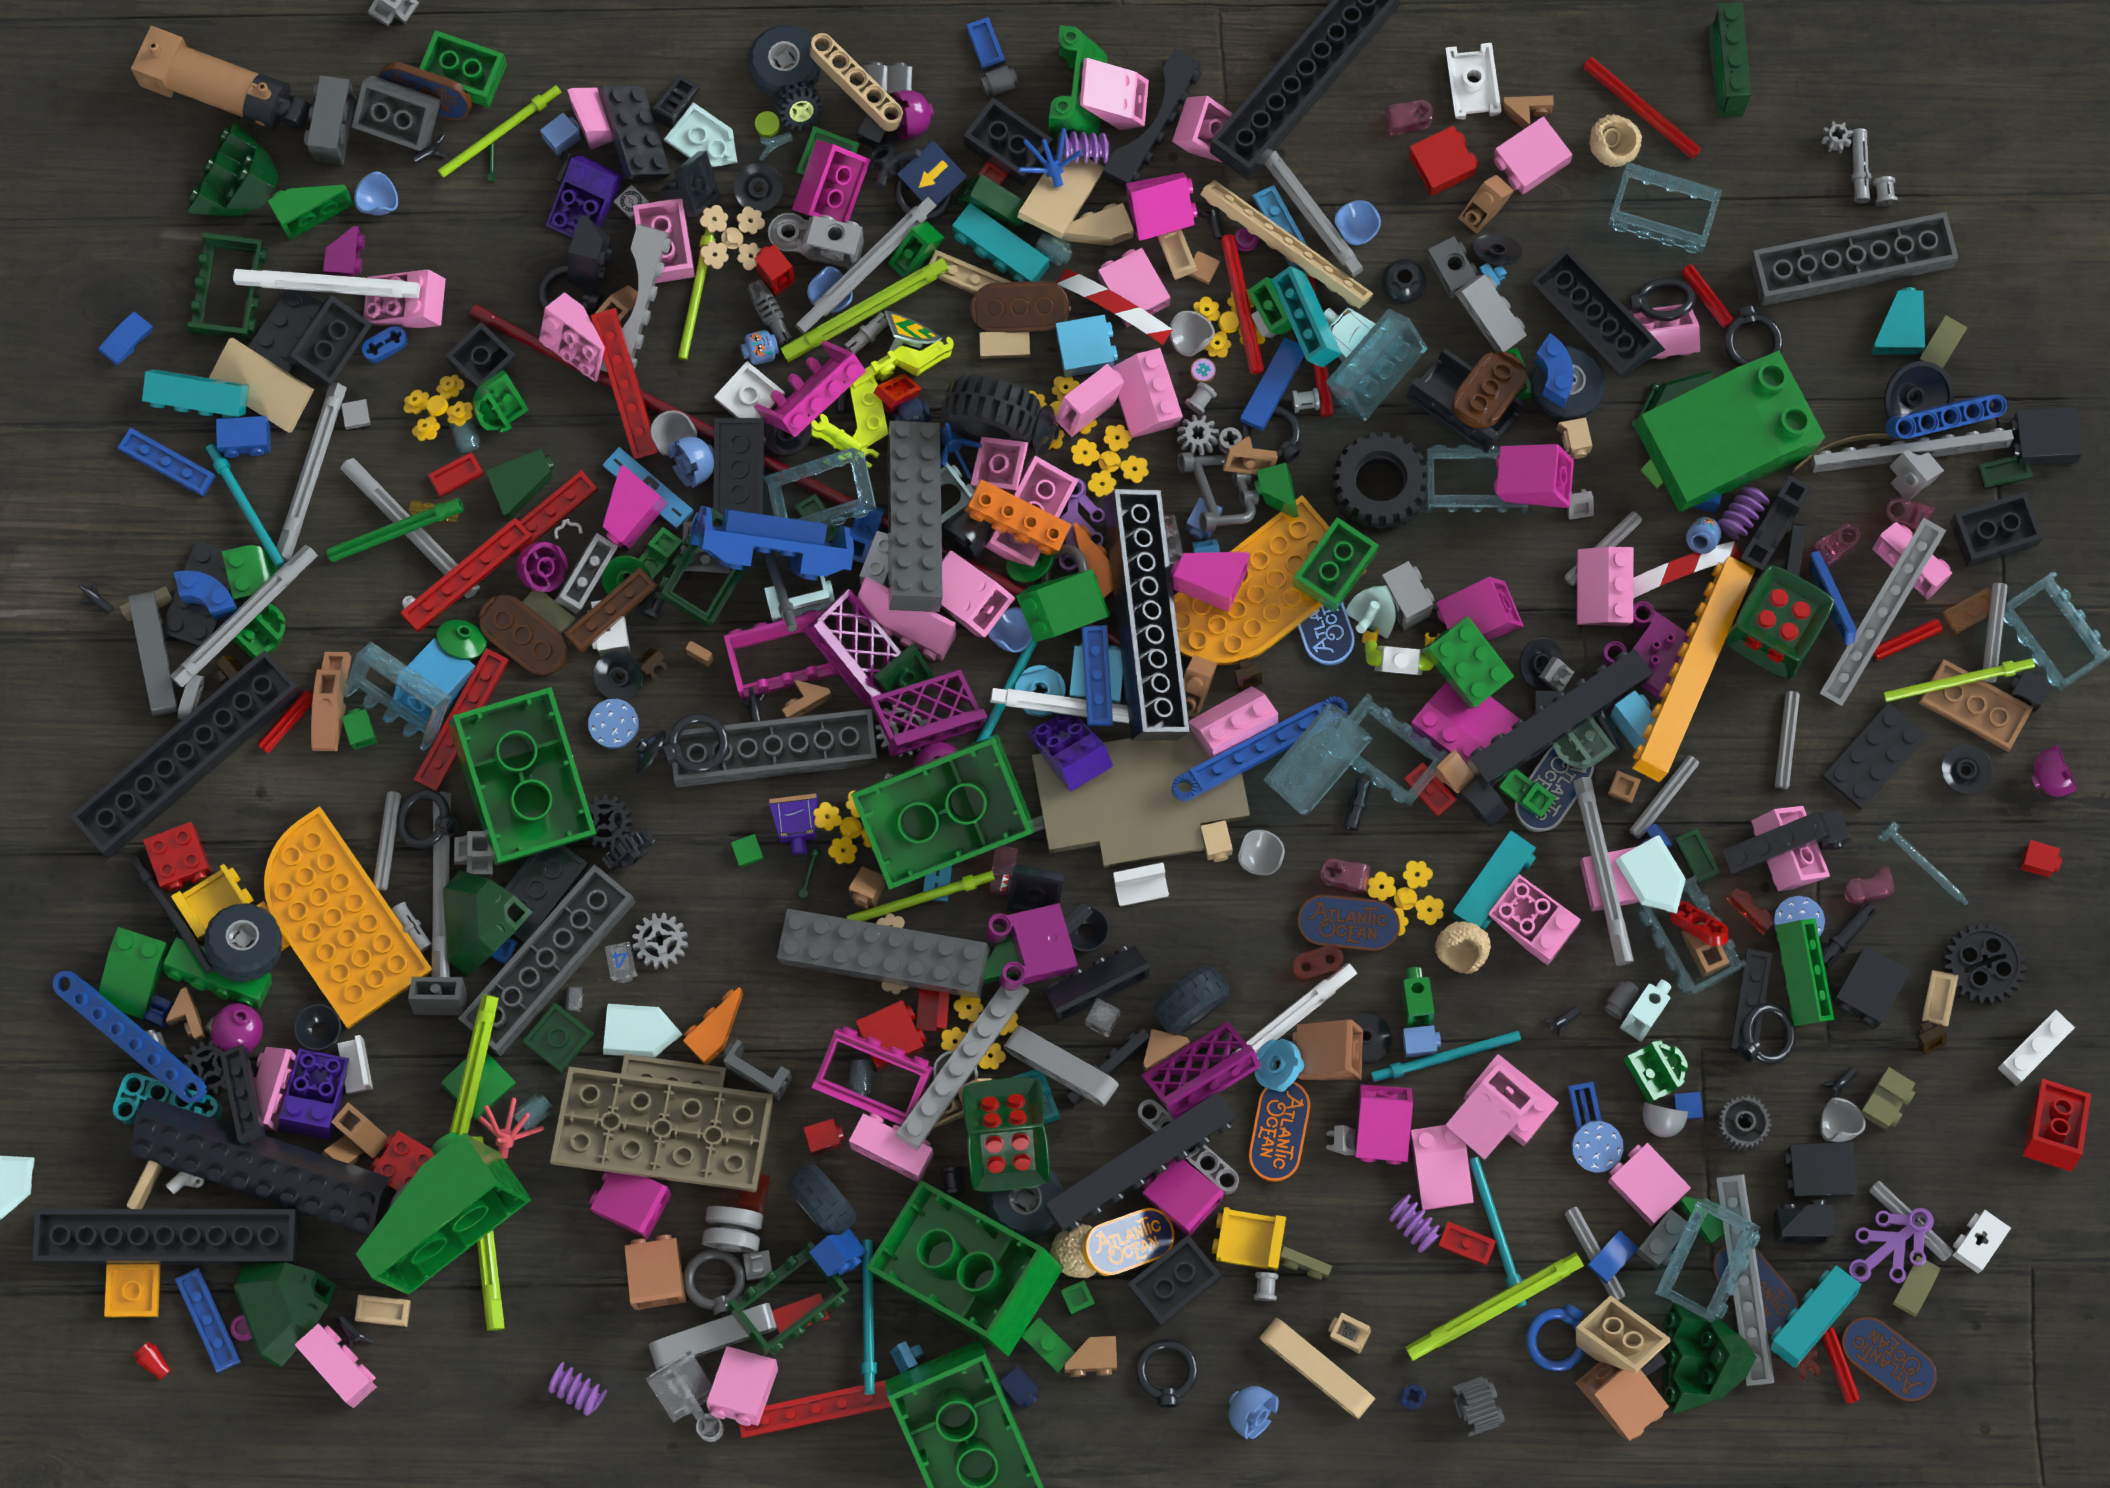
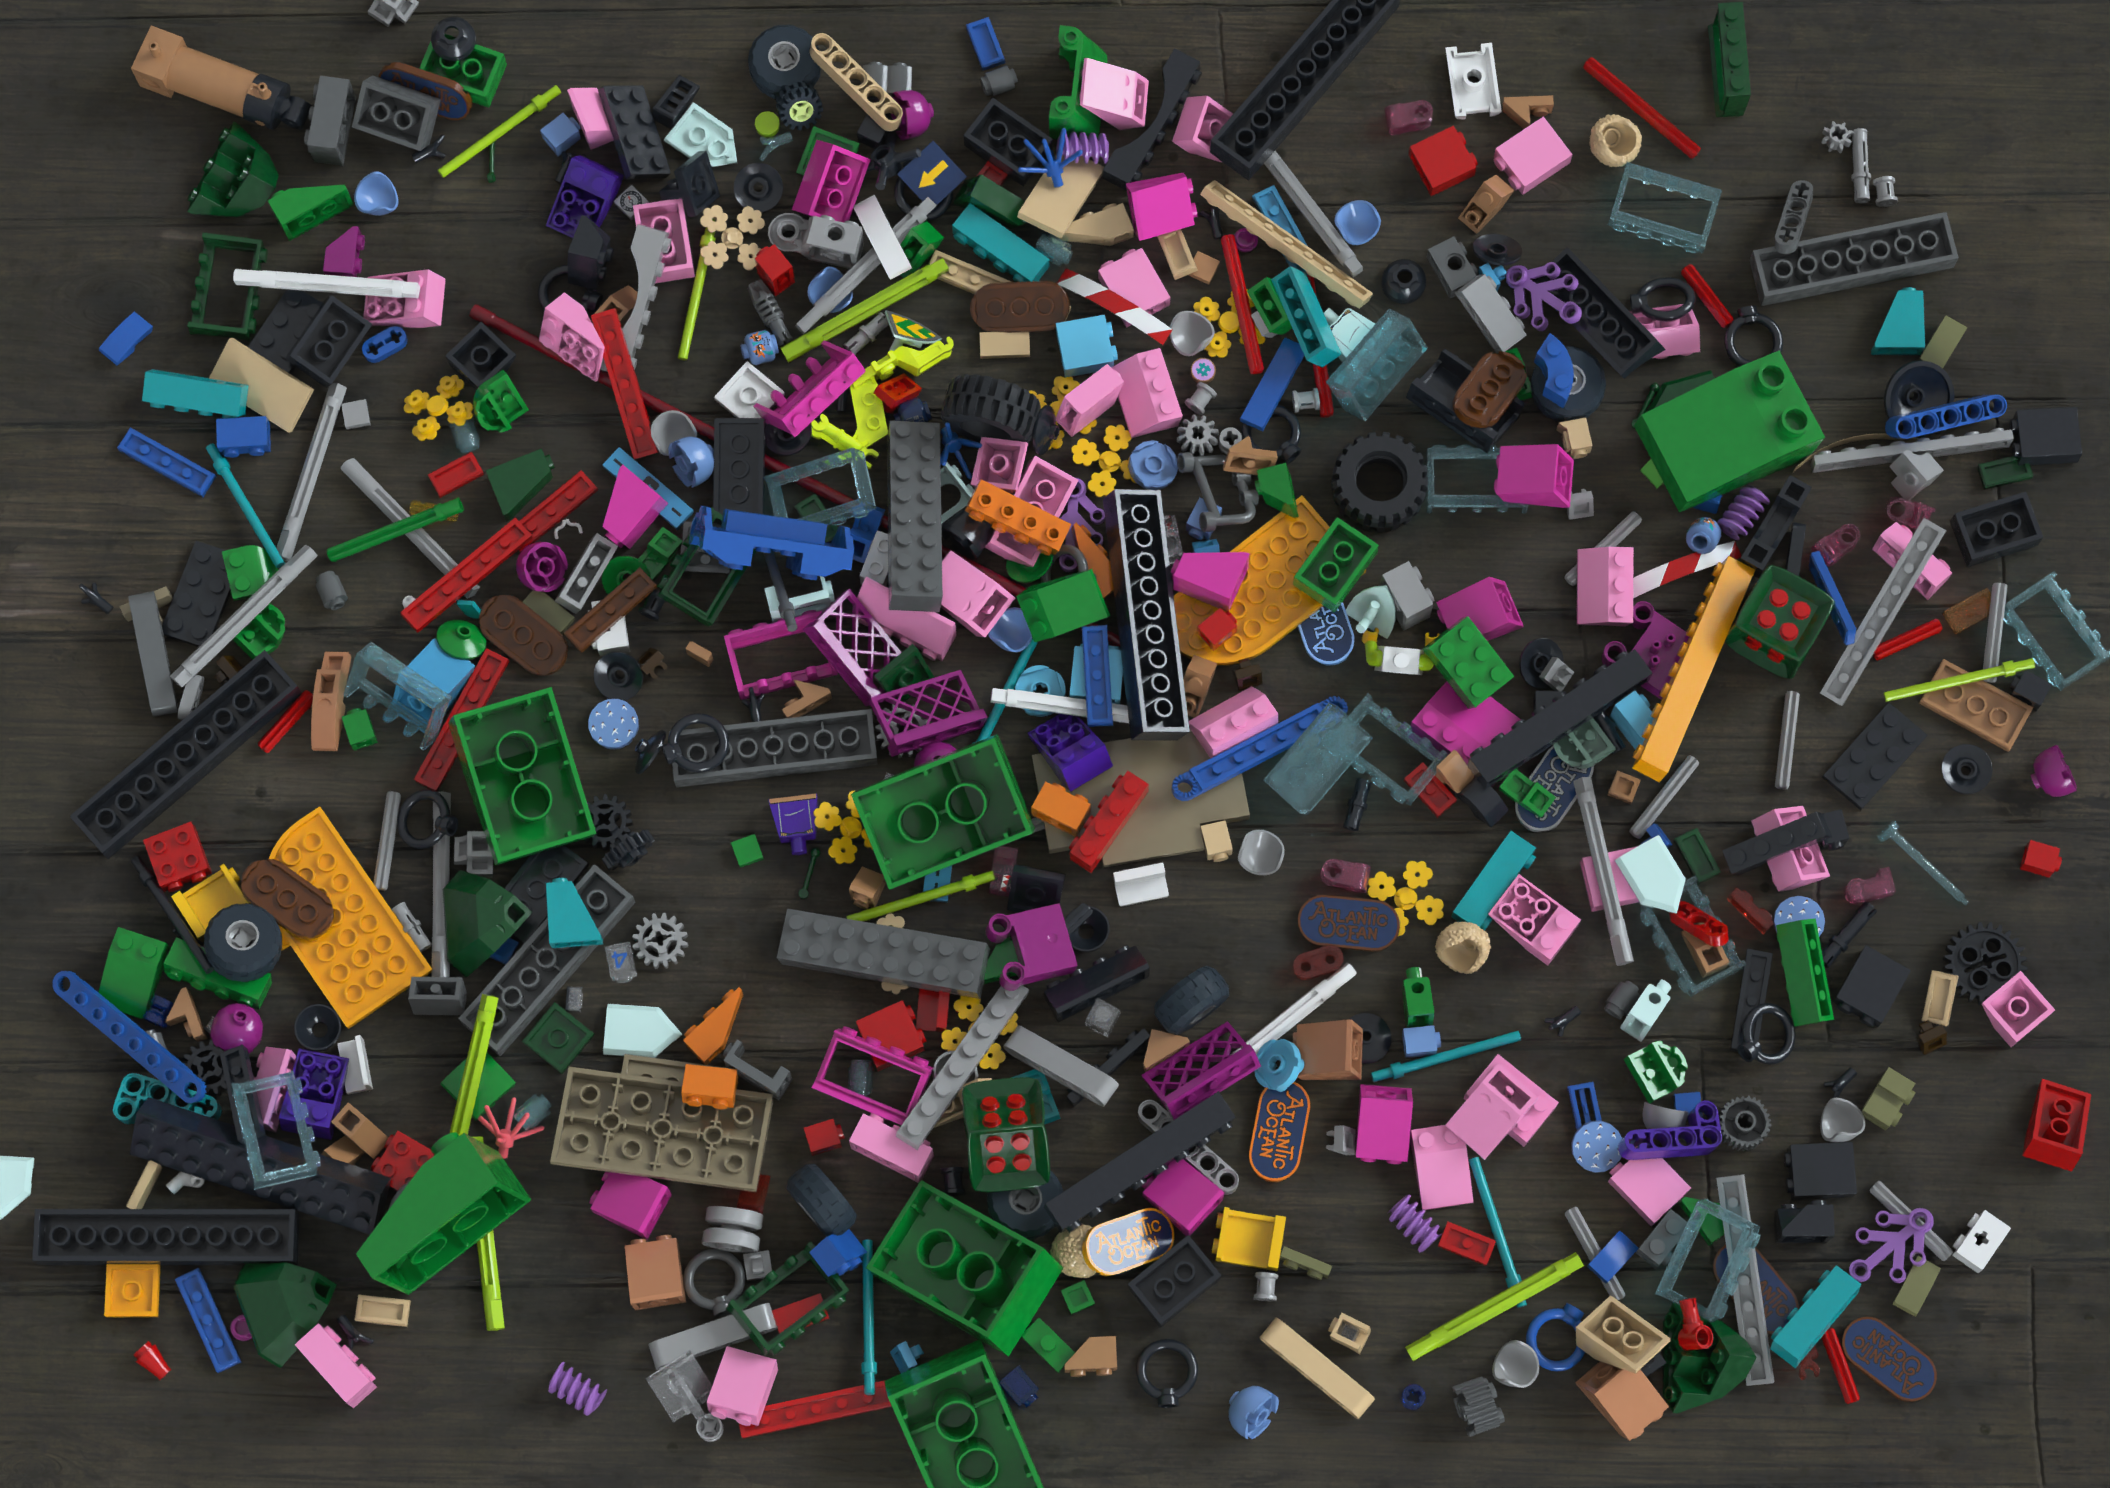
blue brick [174,571,238,620] -> none
white brick [1998,1010,2075,1086] -> none
none -> clear light blue window [231,1070,321,1189]
none -> reddish brown tile [241,859,334,939]
none -> dark grey brick [315,571,348,610]
none -> black piece [431,17,476,61]
none -> teal piece [457,600,481,618]
none -> teal slope [546,878,603,948]
none -> orange brick [681,1064,738,1110]
none -> white slope [854,195,912,280]
none -> orange brick [1031,781,1091,837]
none -> red brick [1069,770,1149,873]
none -> medium blue tile [1128,440,1178,490]
none -> red brick [1197,607,1237,652]
none -> light grey helmet [1492,1340,1539,1388]
none -> medium lavender plant [1506,262,1582,331]
none -> dark purple beam [1618,1100,1722,1160]
none -> red pin [1678,1297,1713,1351]
none -> dark grey beam [1775,180,1813,254]
none -> bright pink slope [1982,971,2055,1047]

